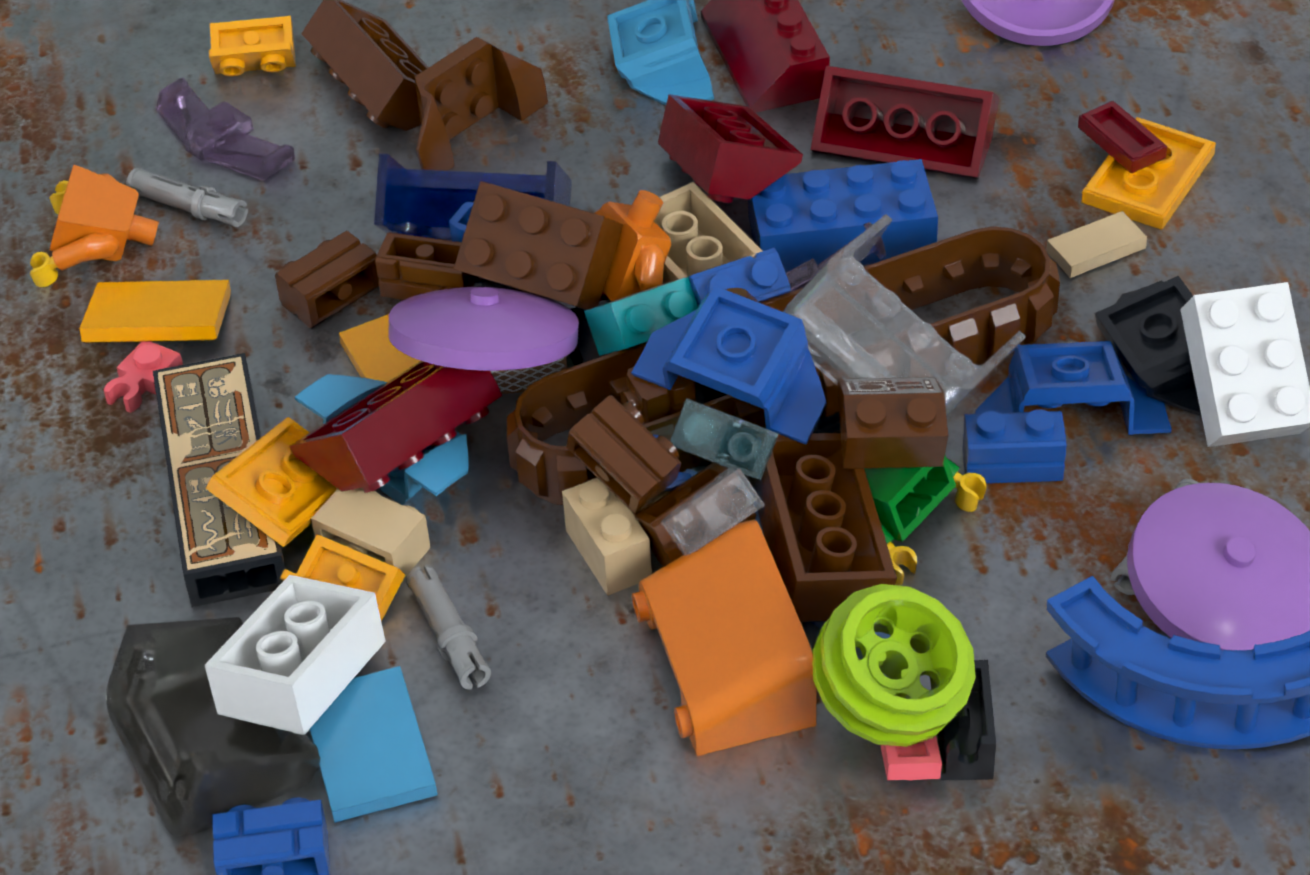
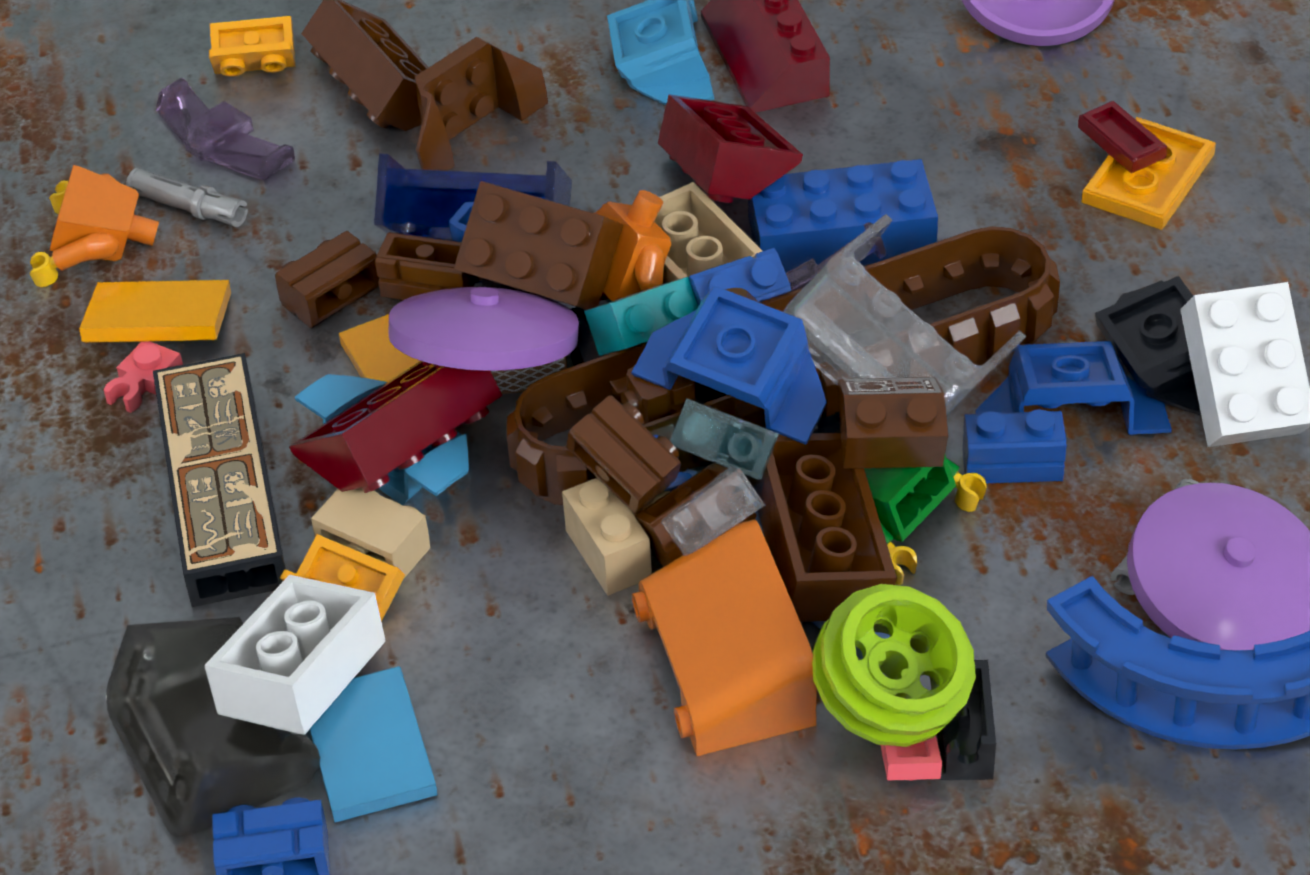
light orange tile [205,417,337,547] -> none
light grey pin [406,564,491,690] -> none
dark red slope [810,65,999,178] -> none
tan tile [1046,211,1147,278] -> none

